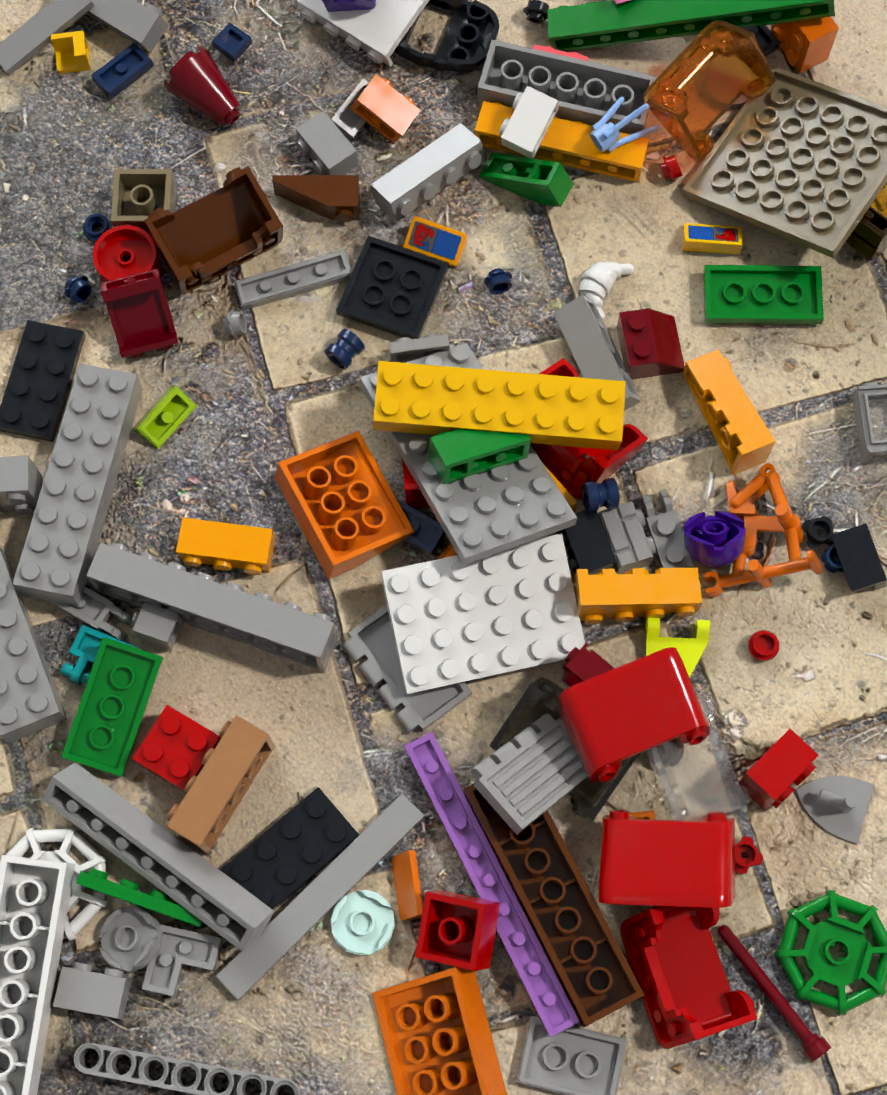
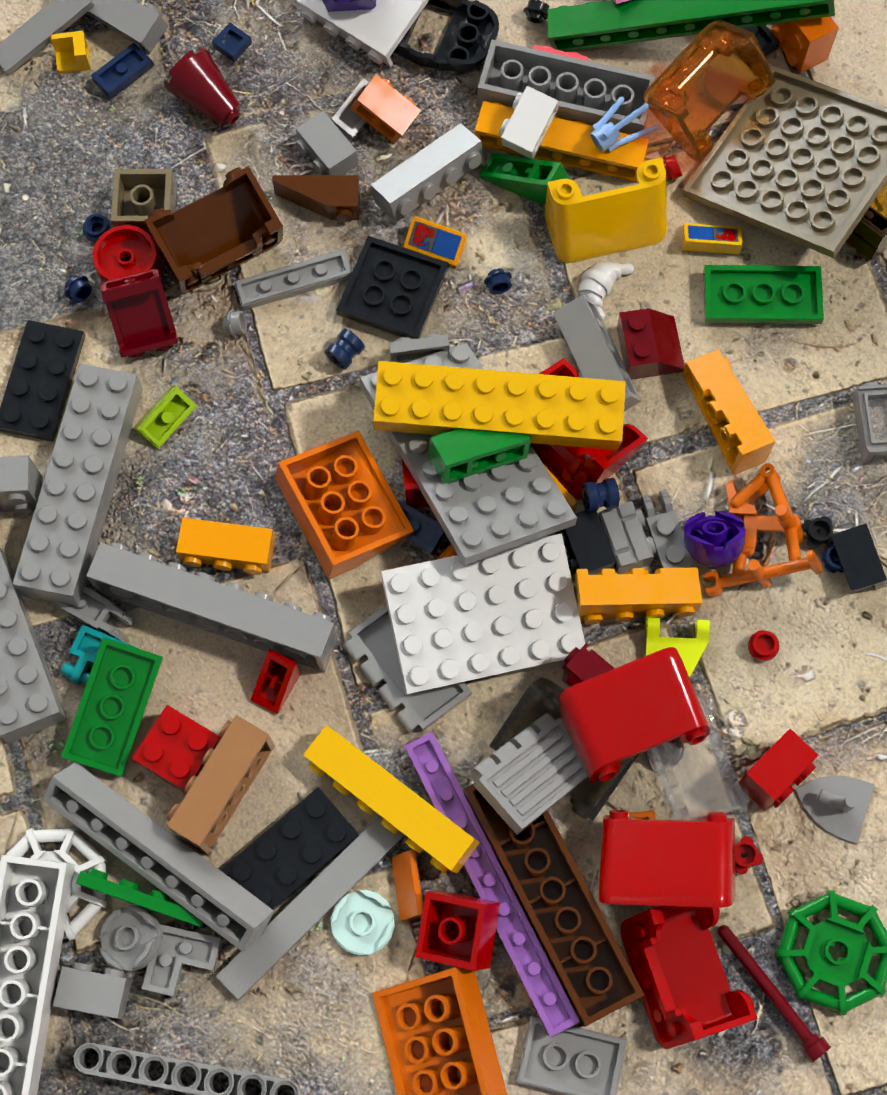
light grey brick [131,602,183,650] -> none
none -> red slope [251,649,301,714]
none -> yellow brick [303,725,480,874]
none -> yellow windscreen [544,157,667,263]

